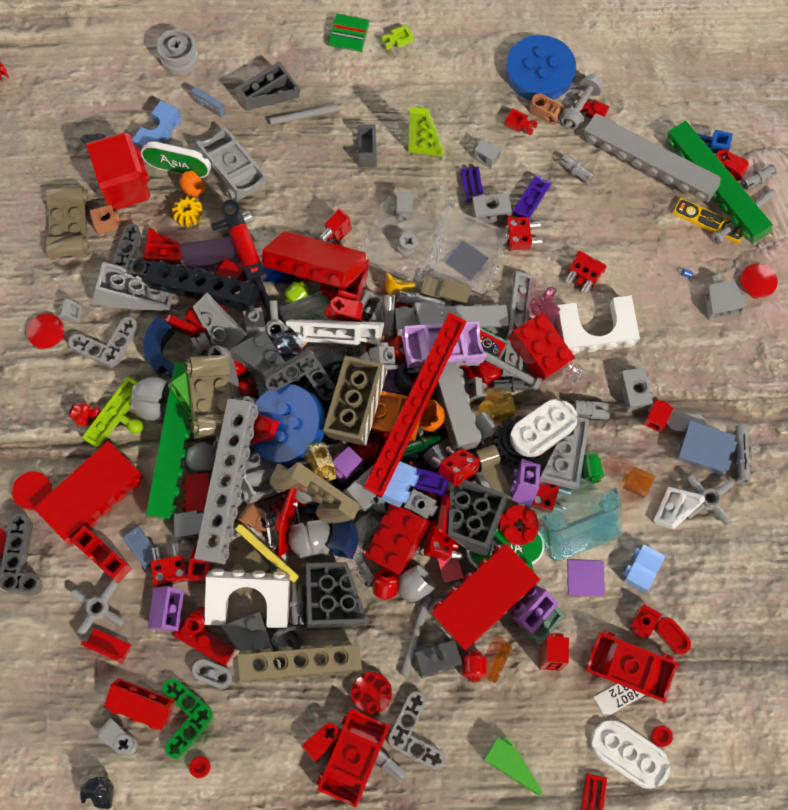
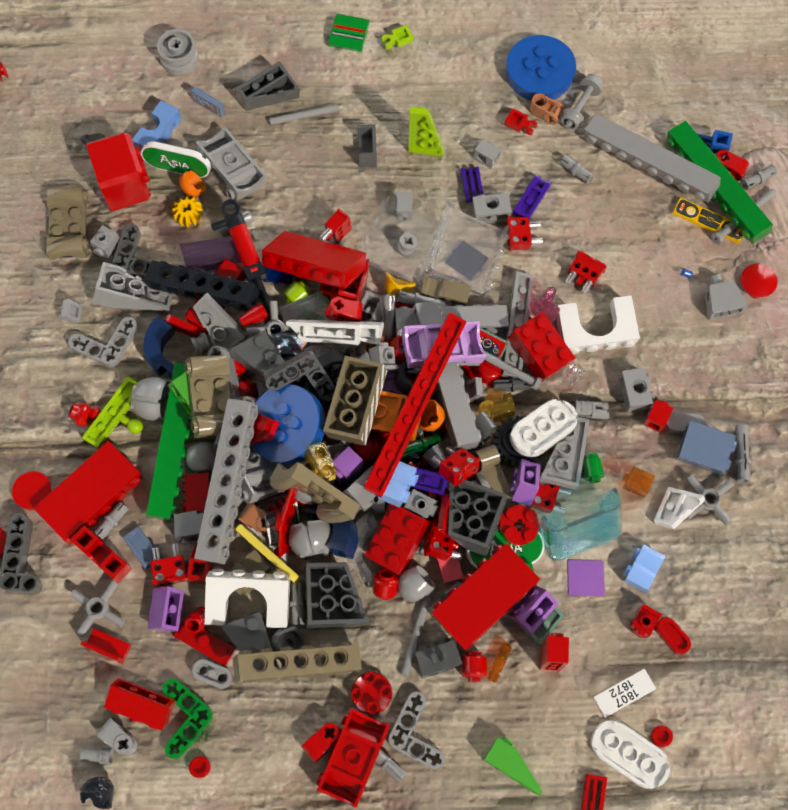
red dish [26,314,65,350] -> none
nougat brick [90,205,120,234] -> none
red wing [144,228,184,265] -> none
red plate [580,99,610,119] -> none
red piece [585,629,679,703] -> none
none -> light grey pin [80,748,114,765]
none -> light grey brick [90,225,120,258]
none -> light grey pin [94,502,129,541]
none -> red cone [239,303,269,327]

